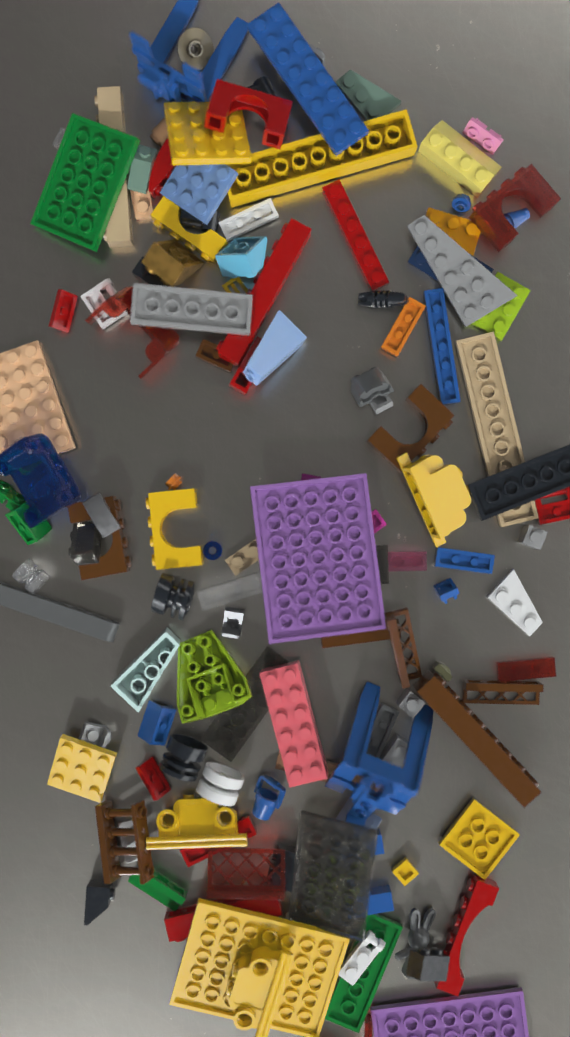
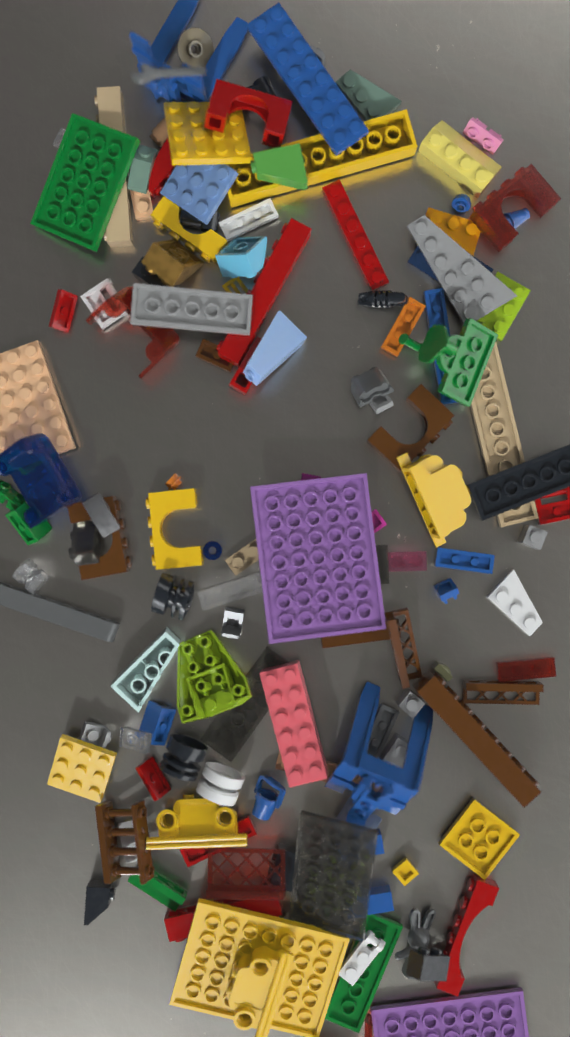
none -> clear plate [119,727,152,754]
none -> dark grey piece [132,63,206,85]
none -> bright green slope [250,143,308,190]
none -> green plate [399,318,498,407]

